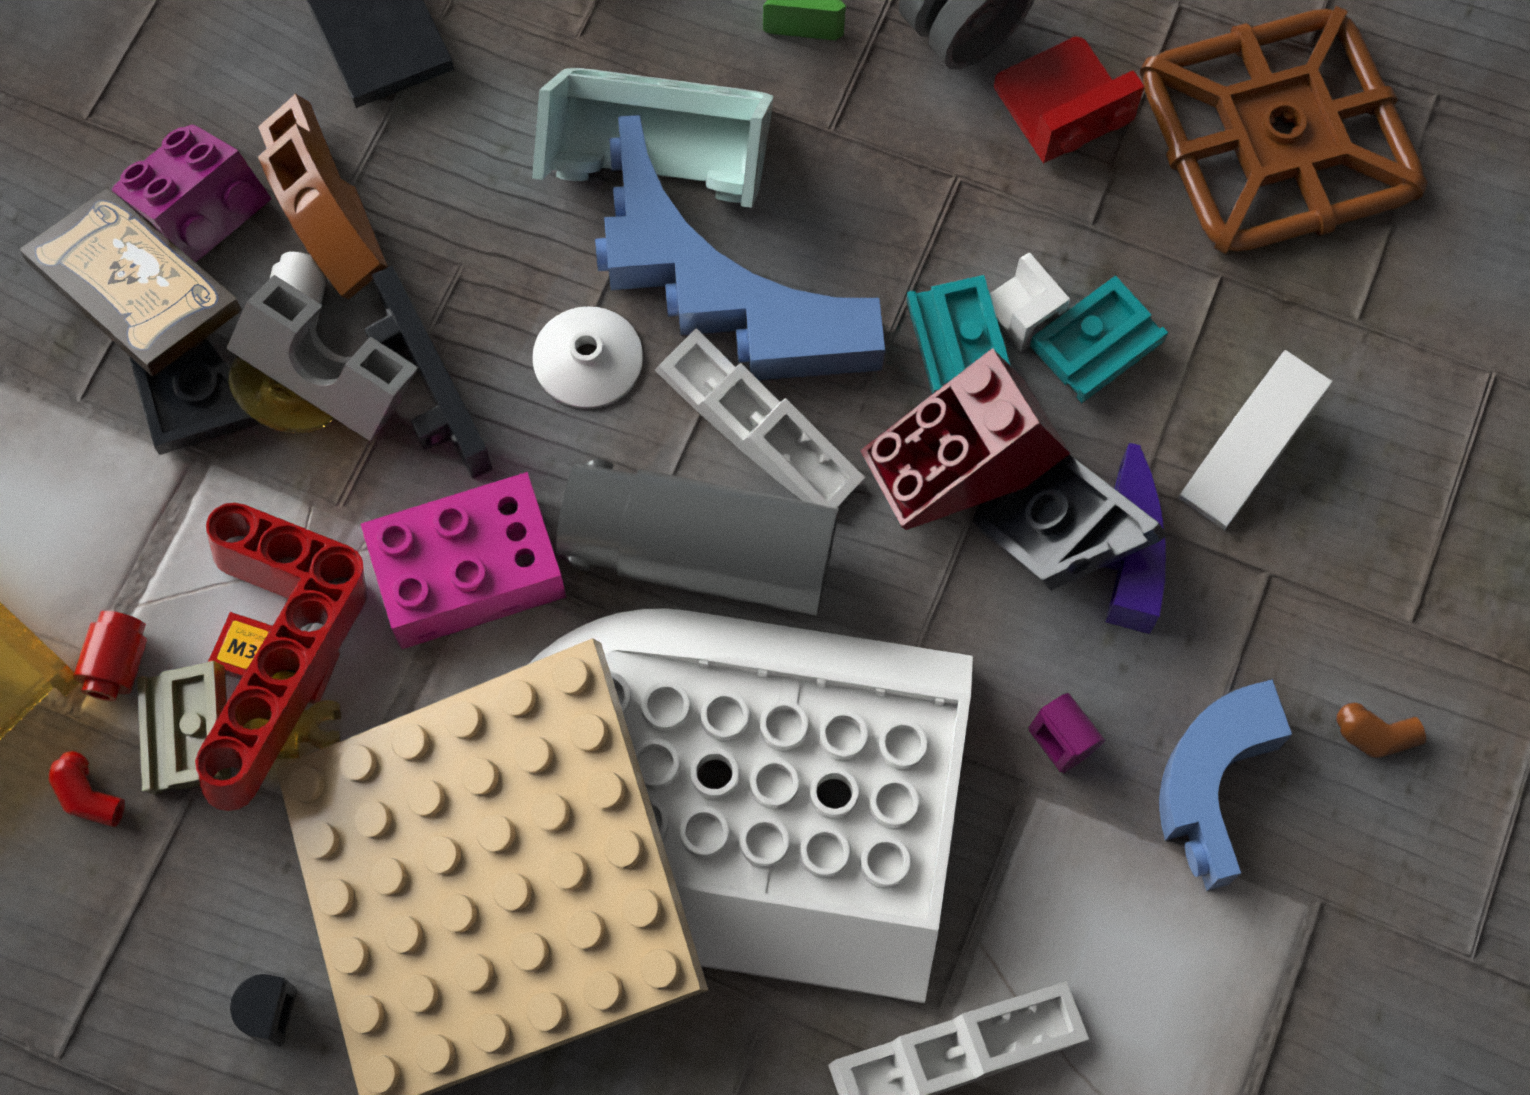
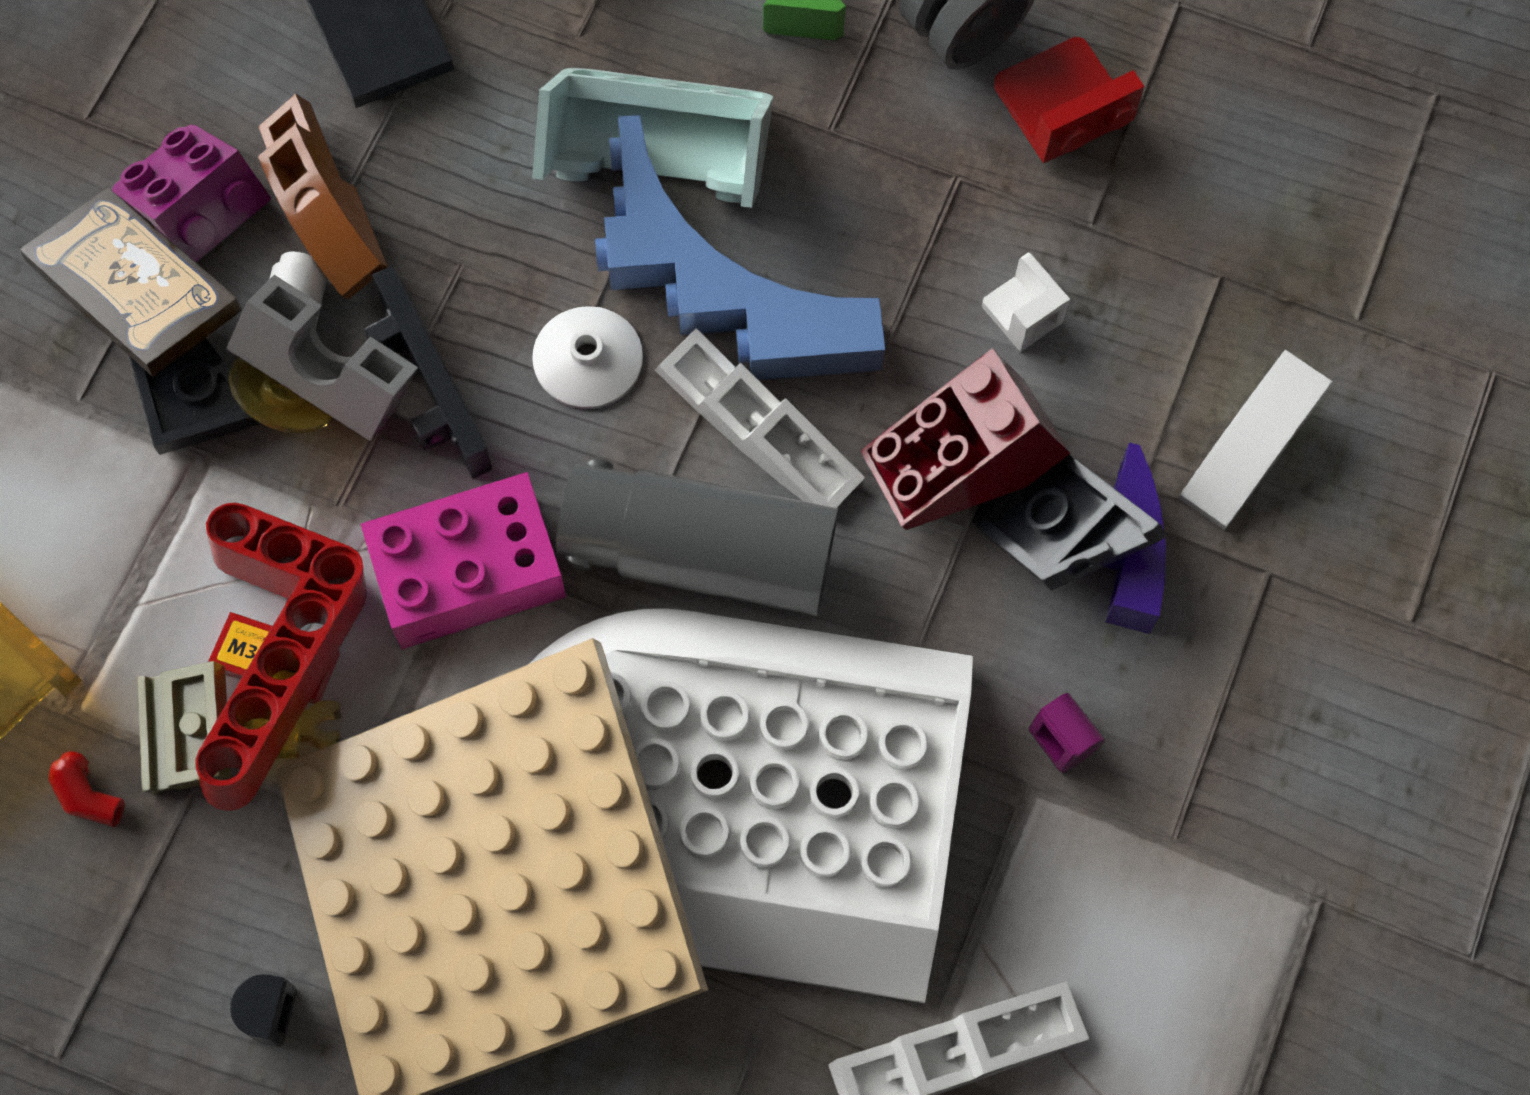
red brick [73,611,147,702] -> none
teal plate [906,275,1011,394] -> none
teal plate [1030,275,1168,404] -> none
dark orange plate [1140,6,1428,254] -> none
medium blue arch [1159,679,1292,891] -> none
dark orange arm [1336,702,1426,758] -> none

